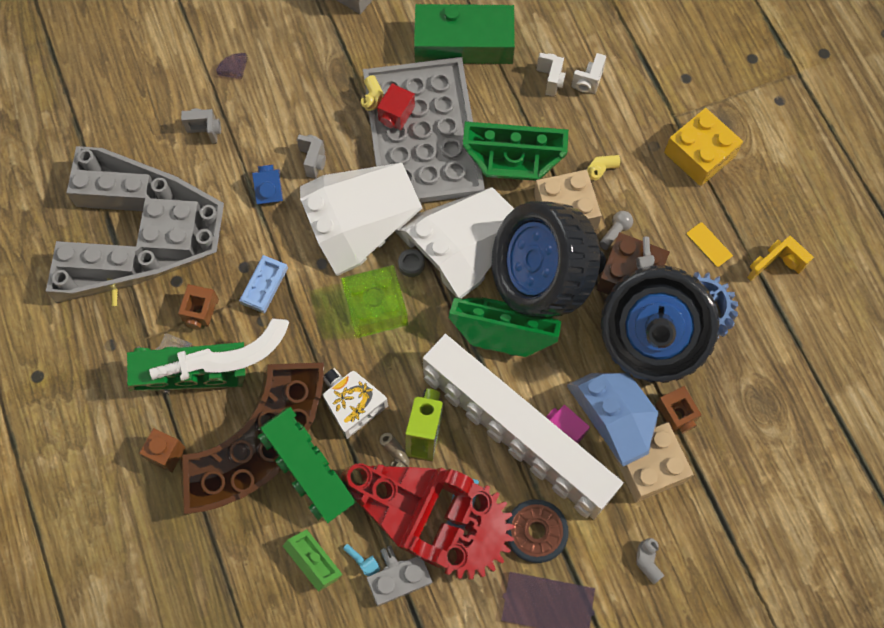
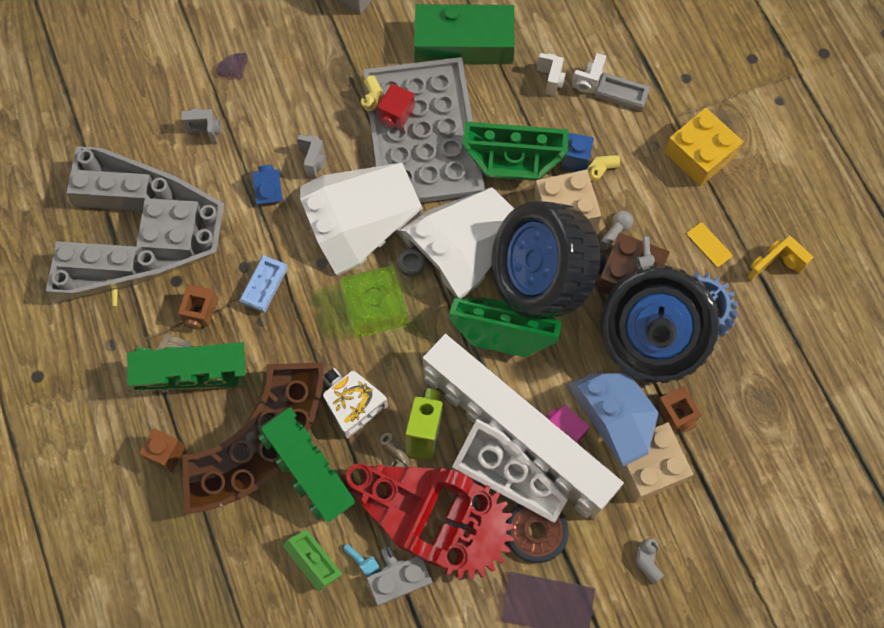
white sword [150,319,289,380] -> none
none -> white wedge [452,419,568,523]
none -> blue brick [561,132,594,172]
none -> light grey tile [595,72,650,112]

